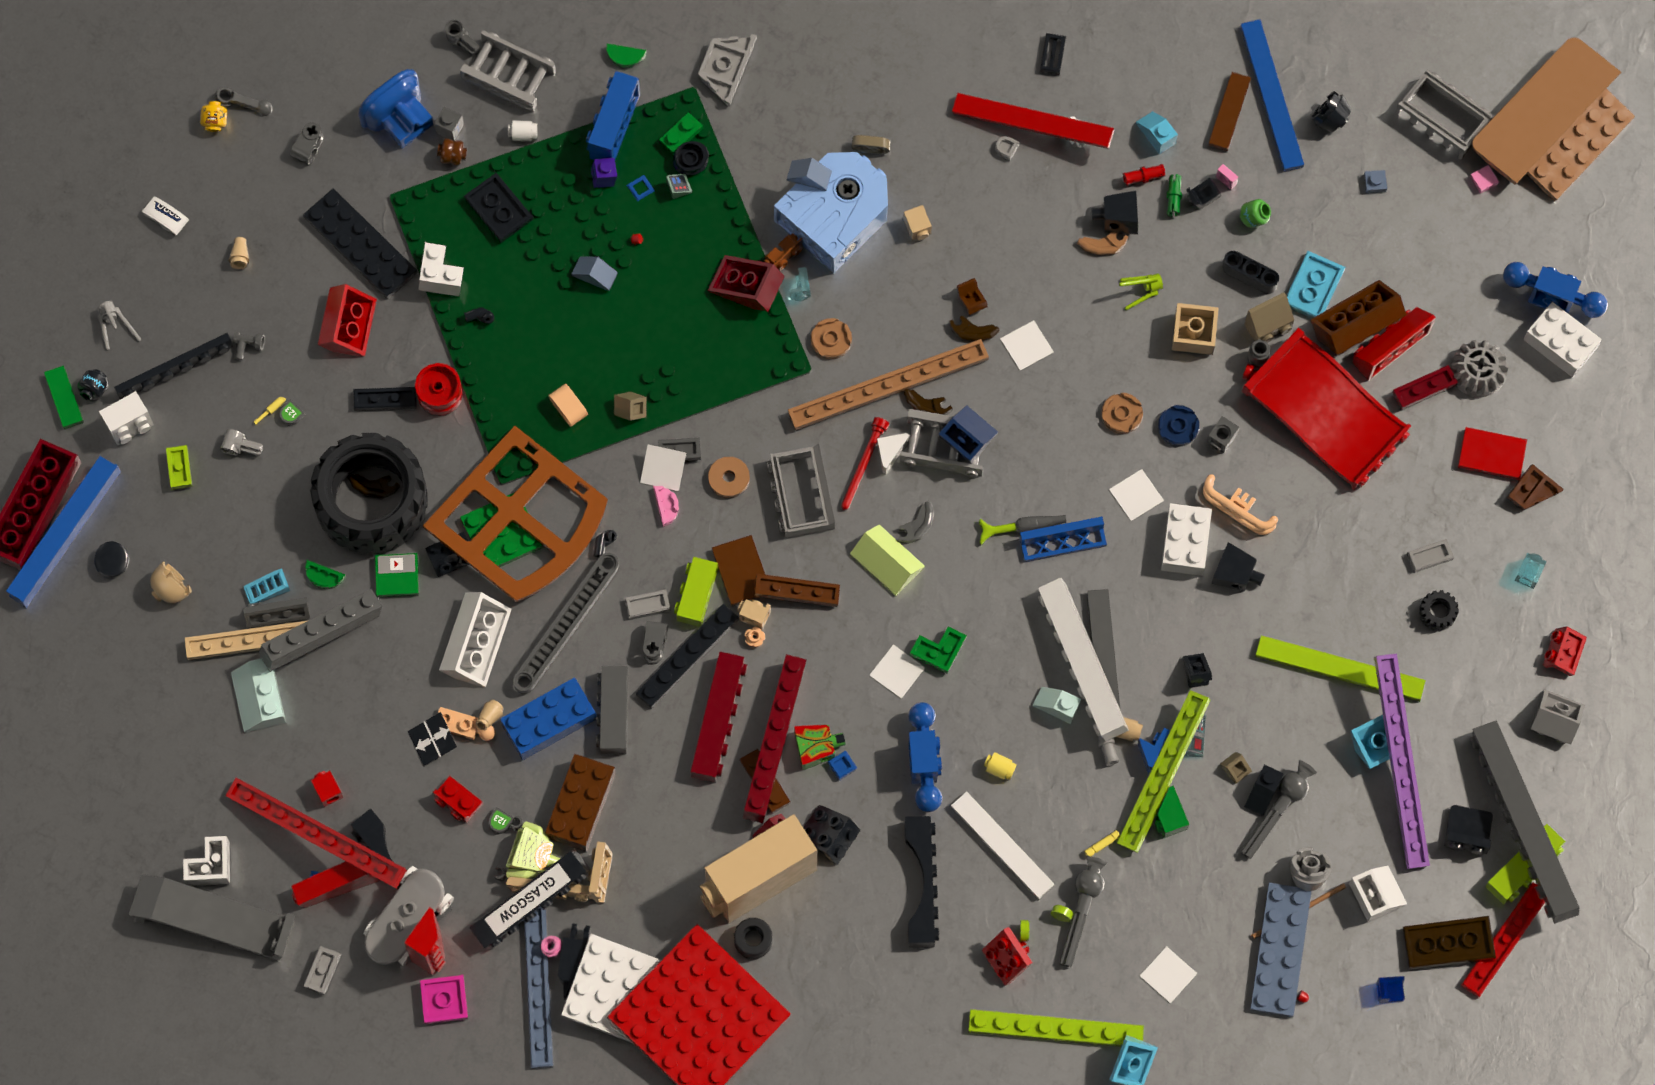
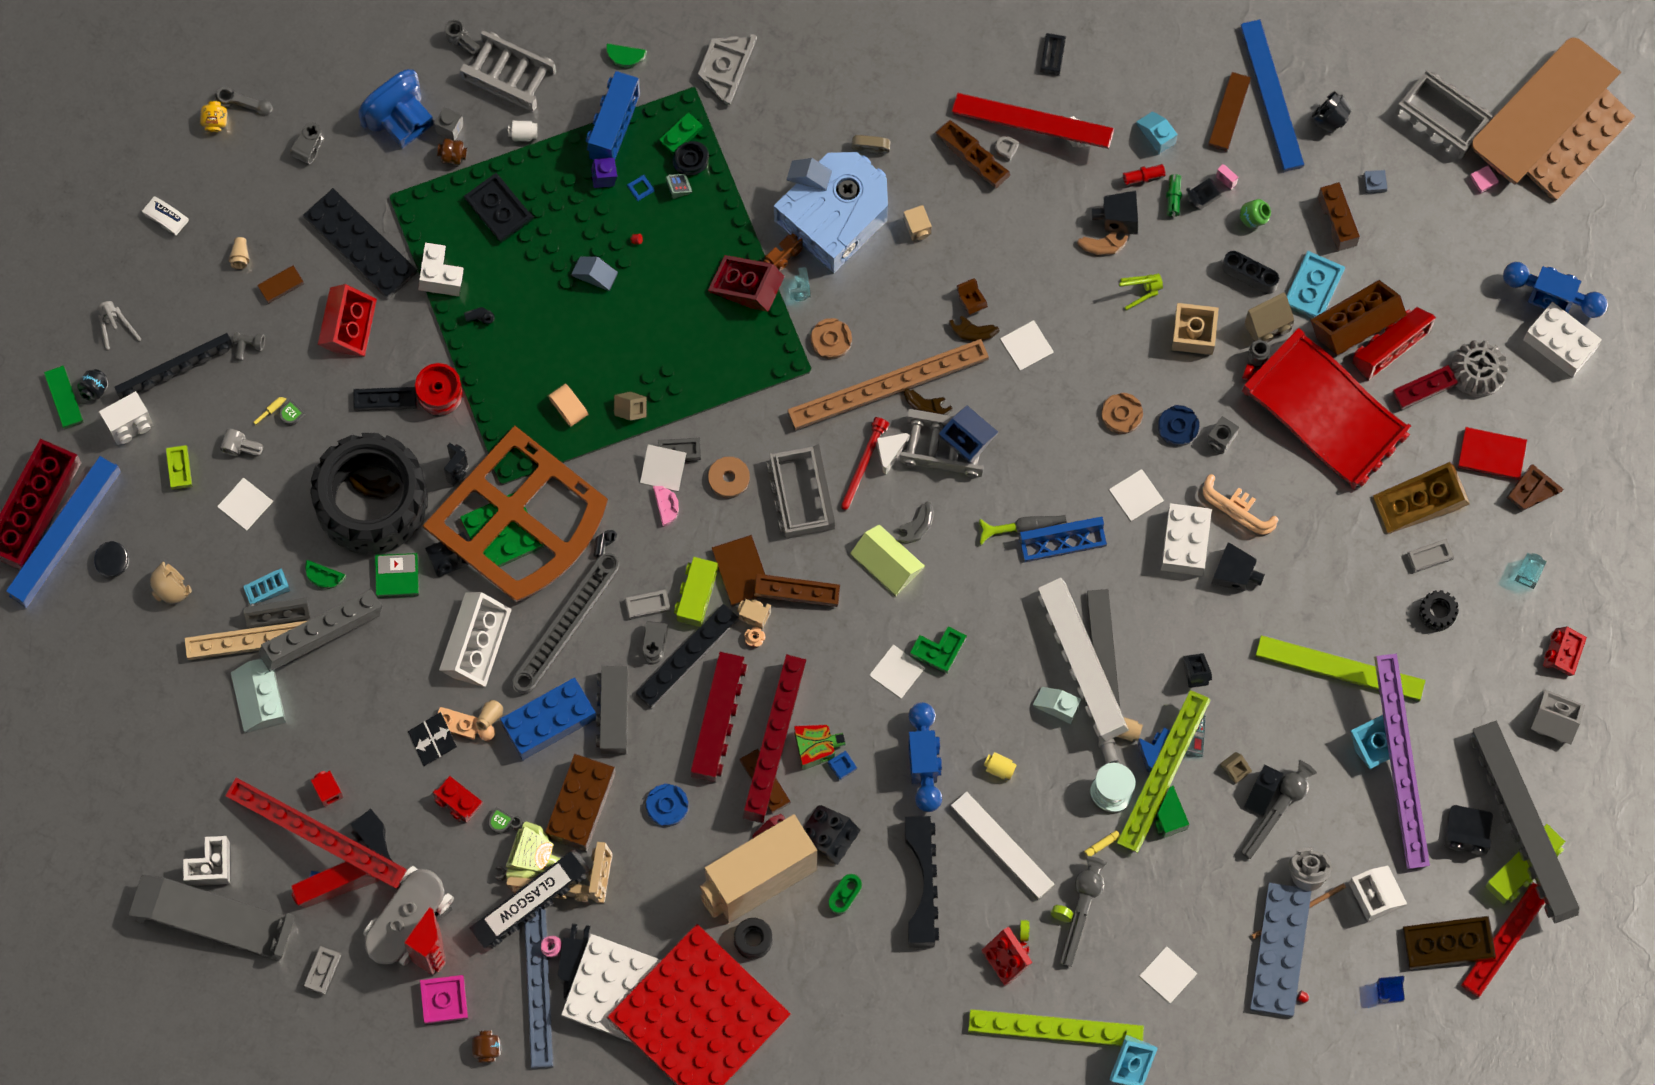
none -> white sticker [217,477,273,530]
none -> reddish brown tile [258,265,304,304]
none -> black bracket [444,442,469,486]
none -> reddish brown head [472,1031,501,1062]
none -> blue tile [646,784,689,827]
none -> green plate [829,874,862,915]
none -> reddish brown slope [936,120,1011,189]
none -> light aqua hat [1090,763,1135,812]
none -> reddish brown arch [1318,182,1360,251]
none -> pearl gold slope [1373,462,1470,534]

